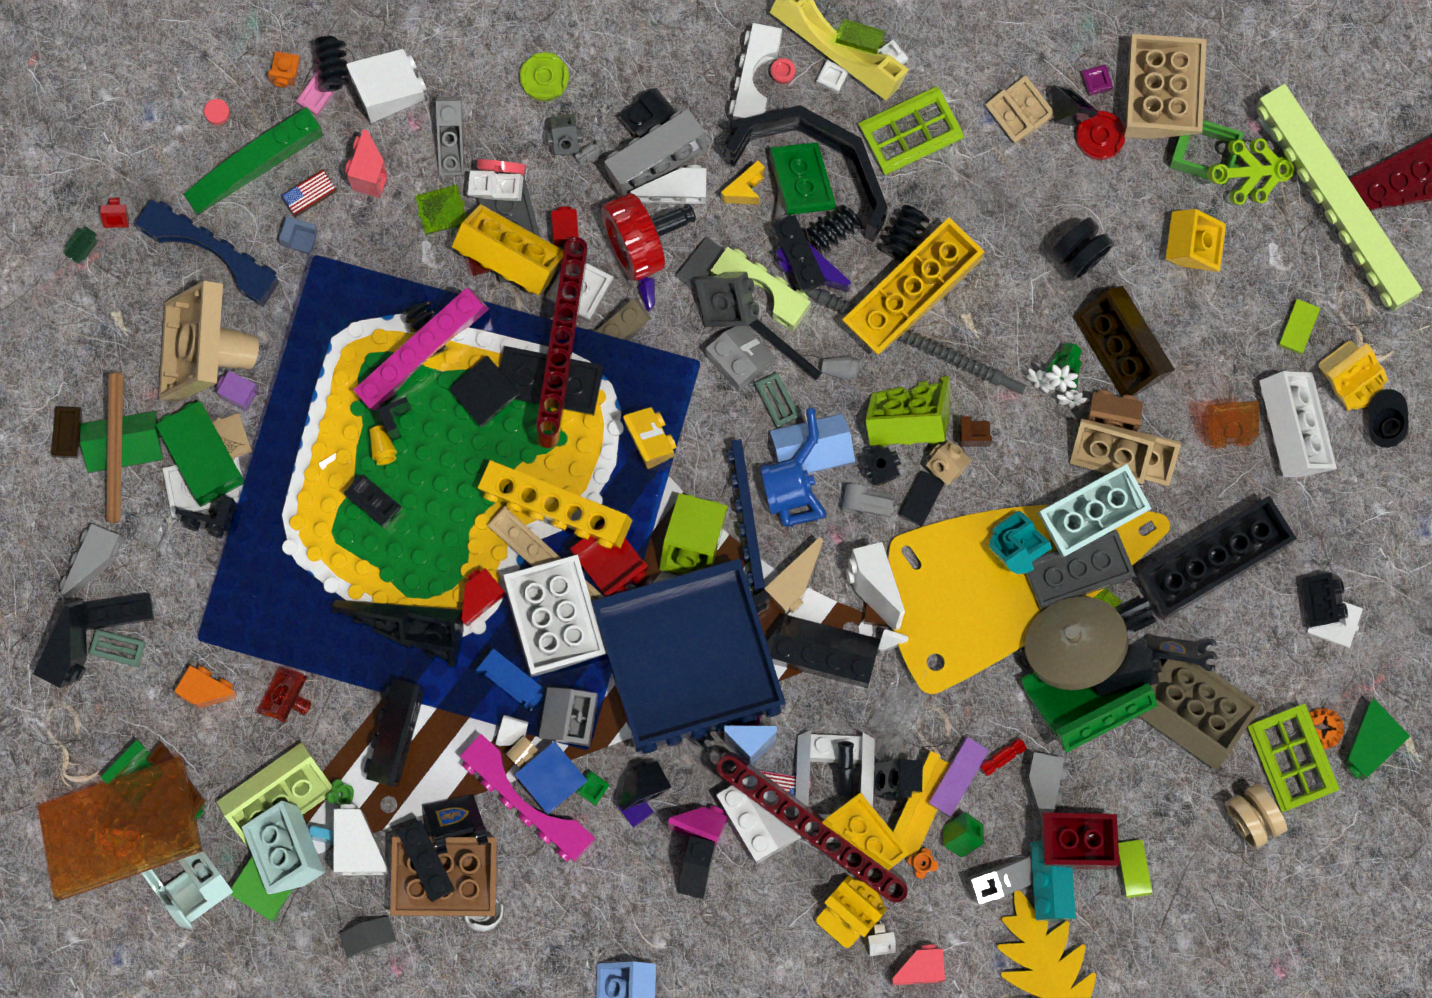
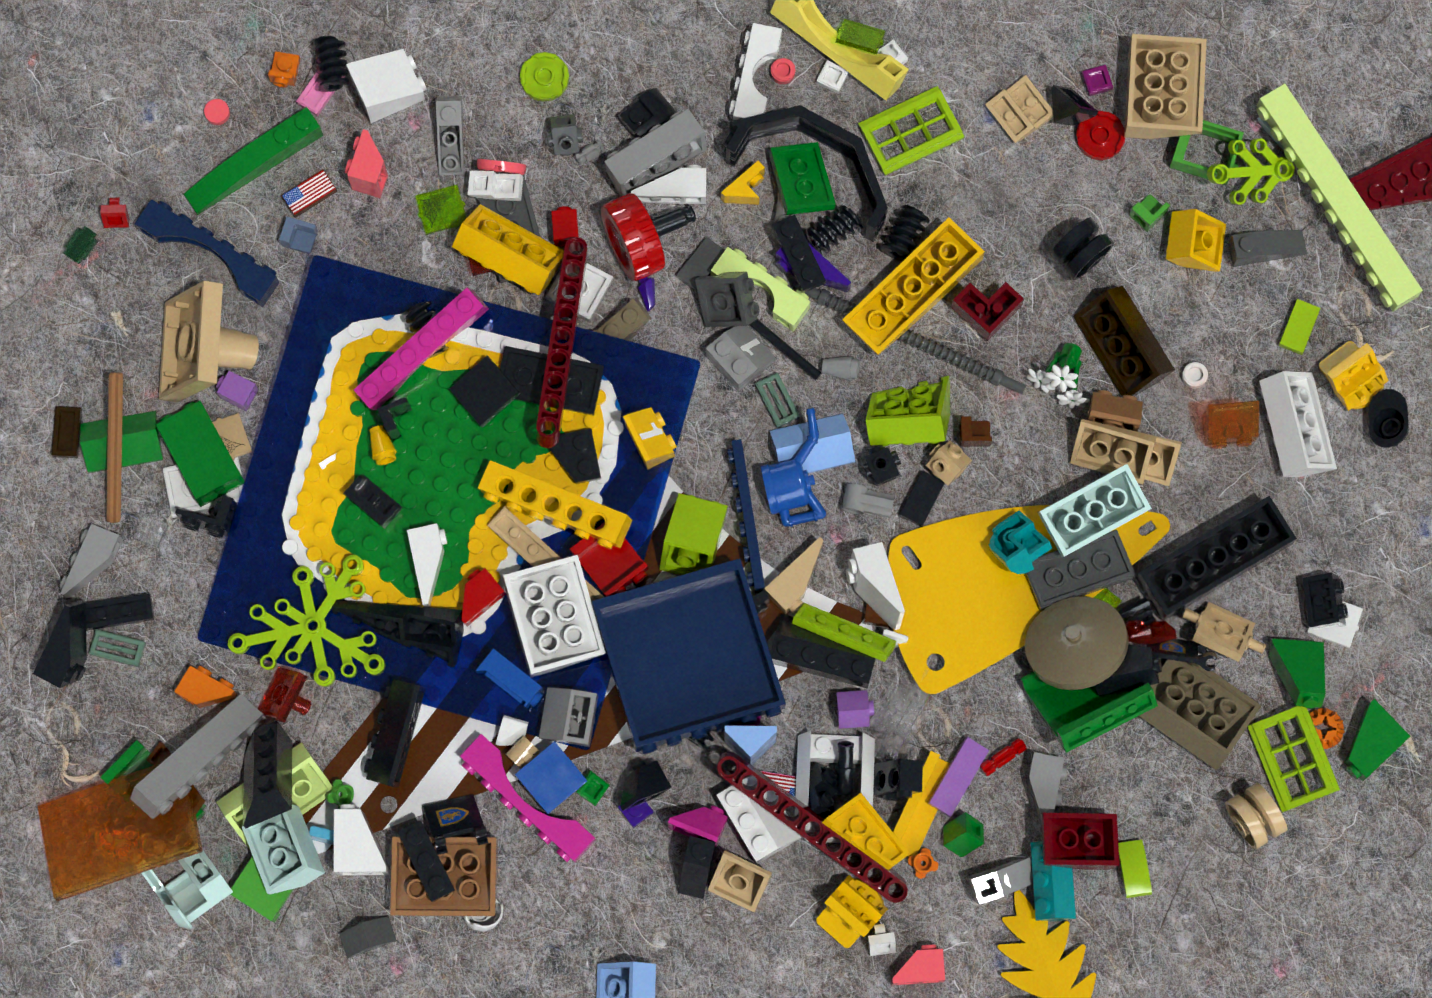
none -> light grey brick [130,694,263,819]
none -> lime plant [228,555,386,687]
none -> black slope [243,720,292,829]
none -> white slope [407,523,448,607]
none -> black wing [549,428,601,484]
none -> tan slope [708,851,772,912]
none -> lime tile [792,603,896,662]
none -> black slope [810,762,839,819]
none -> medium lavender brick [836,690,874,729]
none -> dark red brick [951,282,1024,341]
none -> clear red slope [1125,620,1177,644]
none -> bright green panel [1129,195,1170,232]
none -> white tile [1182,362,1208,389]
none -> tan plate [1182,602,1267,662]
none -> dark grey slope [1228,230,1307,267]
none -> green slope [1269,638,1326,709]

